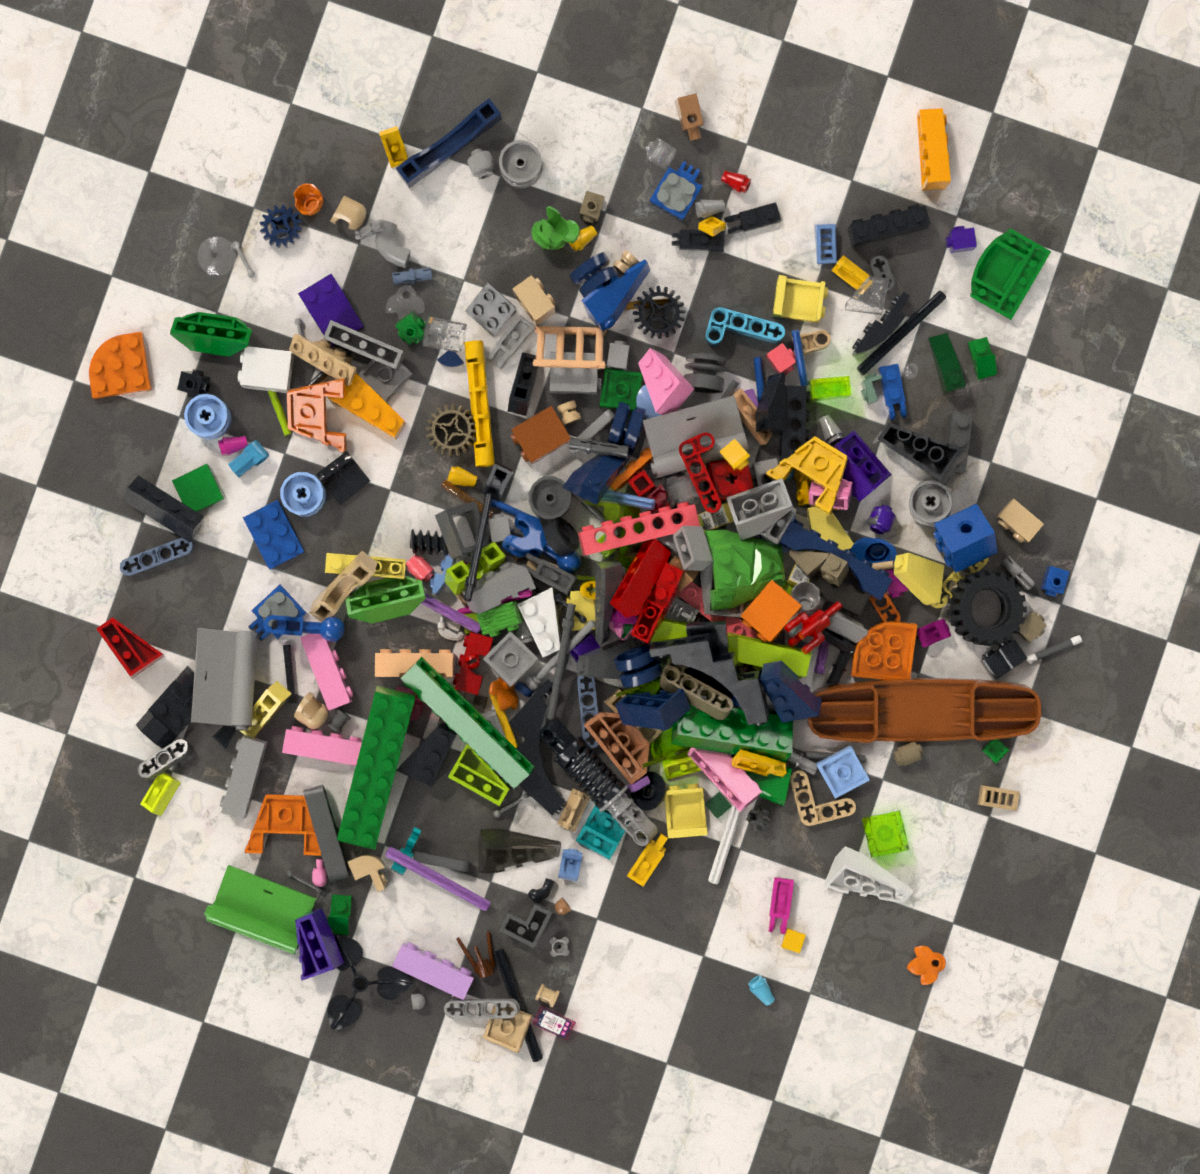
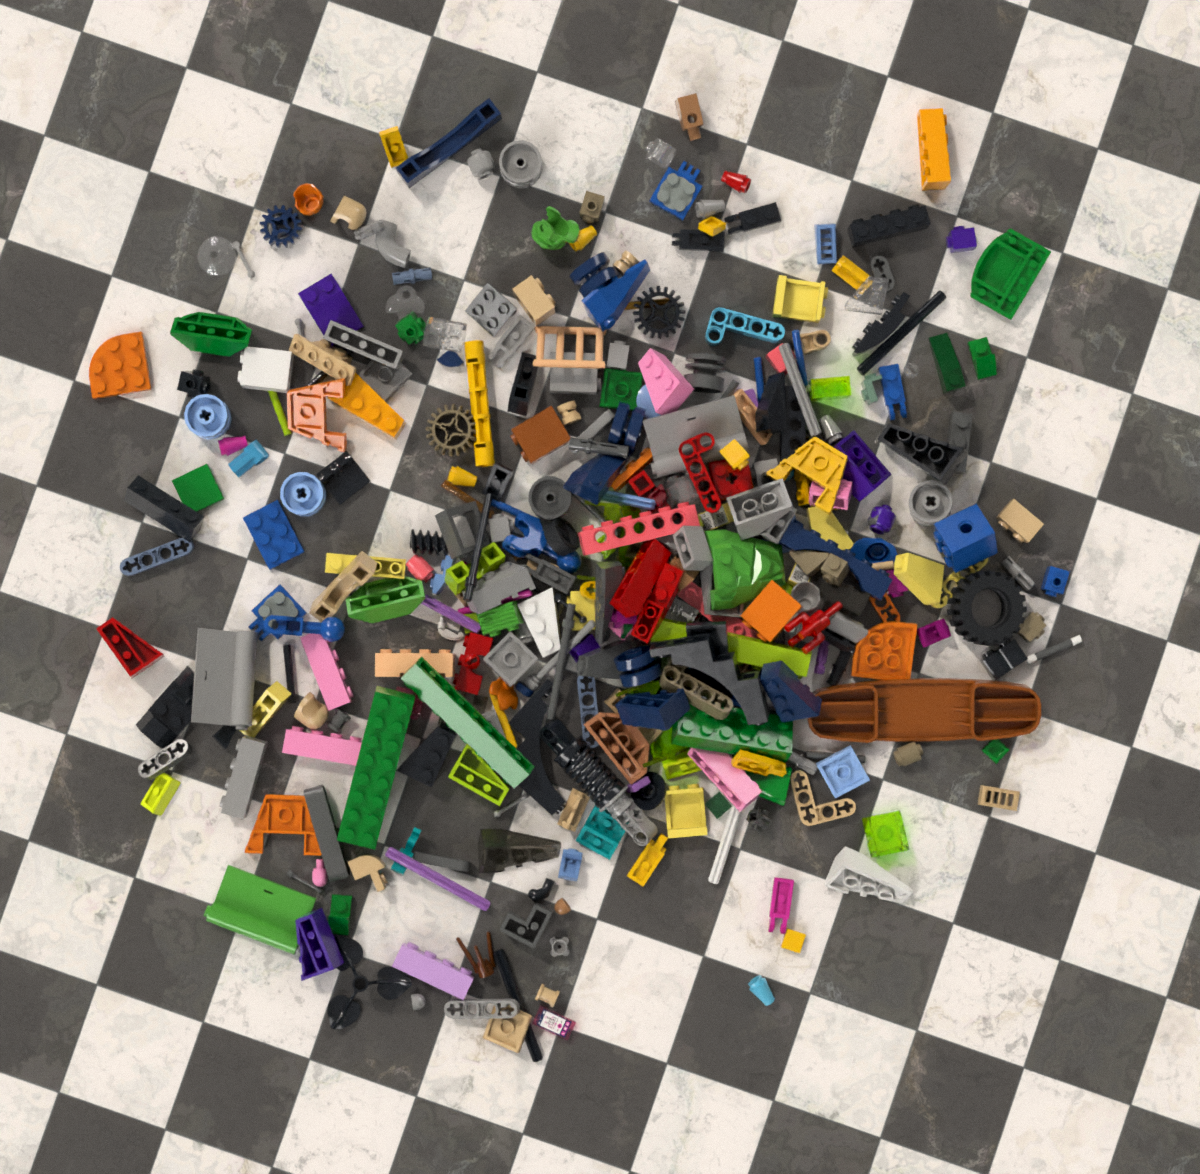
orange plate [907,946,946,985] -> none
none -> light grey axle [779,343,821,436]

